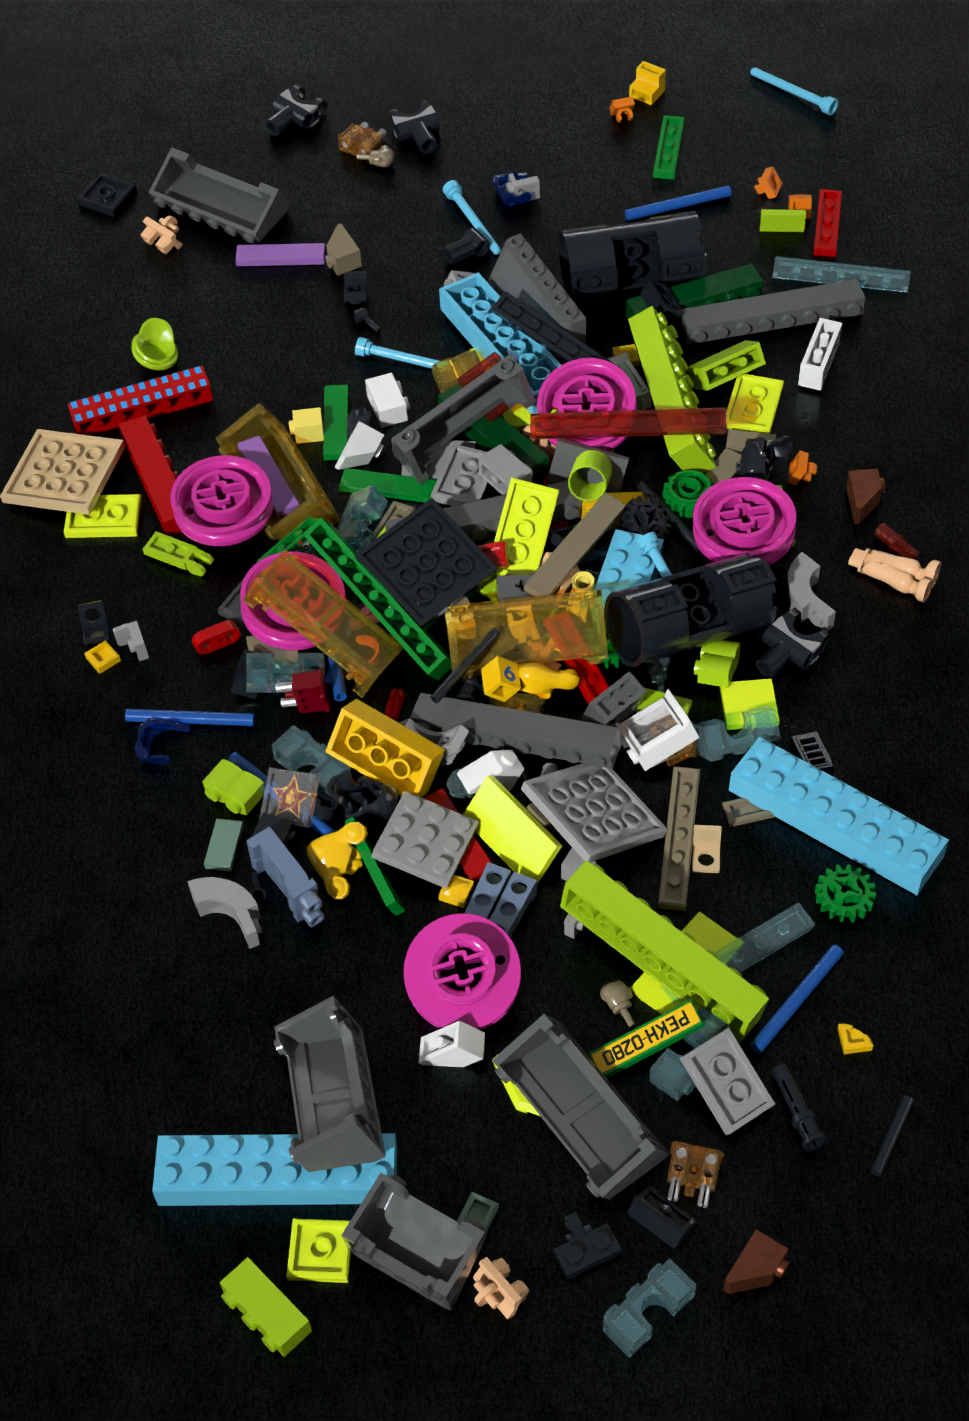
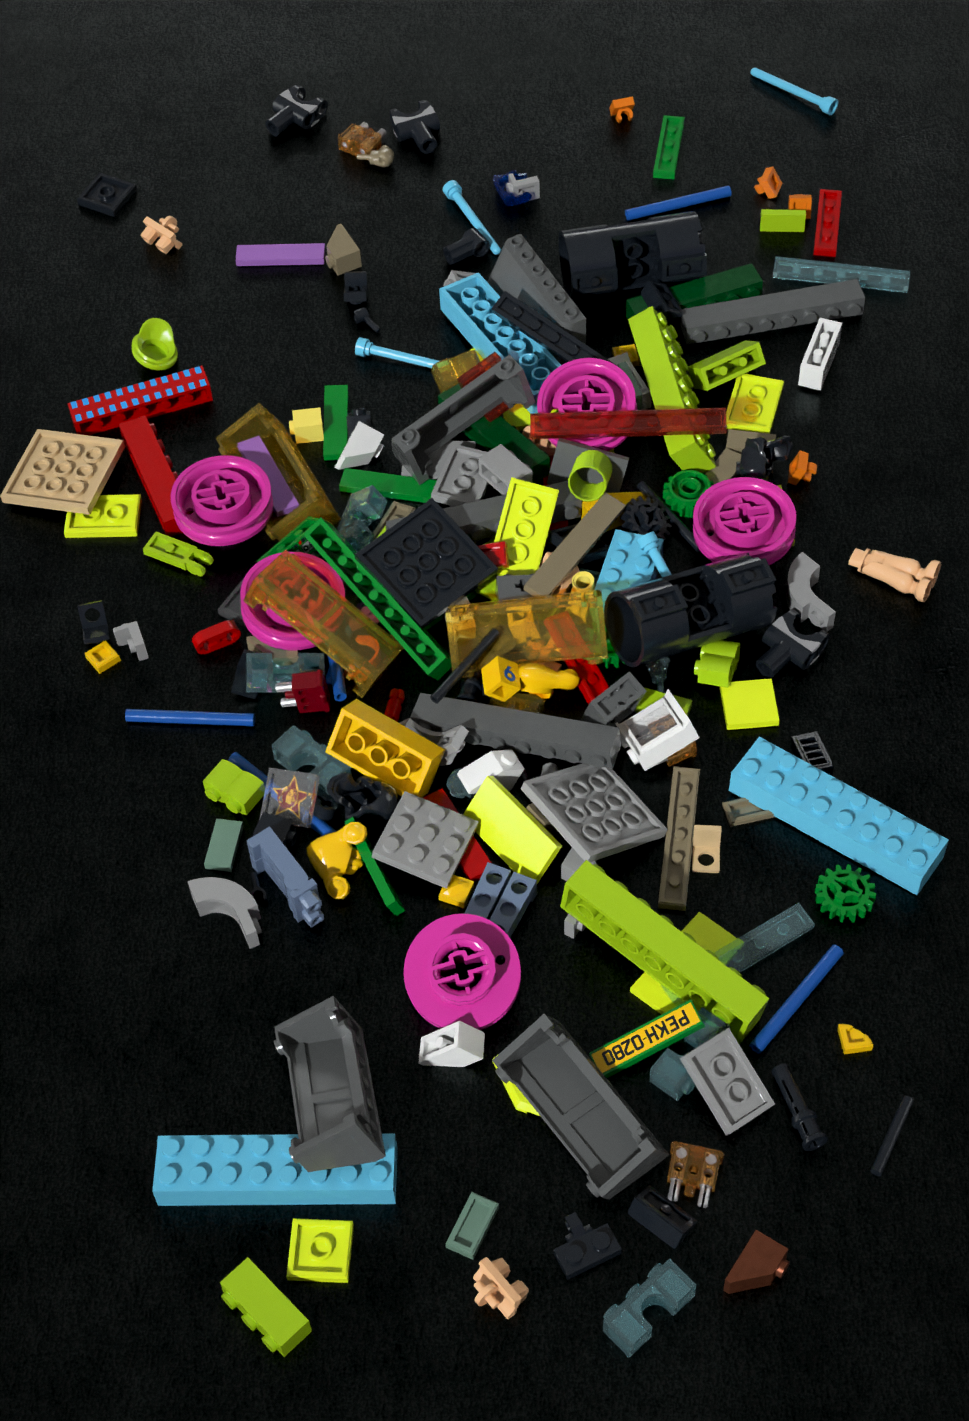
clear blue helmet [135,718,190,765] -> none
dark grey windscreen [148,147,291,244] -> none
dark grey windscreen [341,1173,487,1310] -> none
white brick [365,373,410,428] -> none
dark tan piece [600,980,635,1028] -> none
yellow piece [629,61,666,105] -> none
clear light blue arch [693,705,781,761] -> none
copper slope [846,469,885,524] -> none
clear red axle [874,523,919,560] -> none

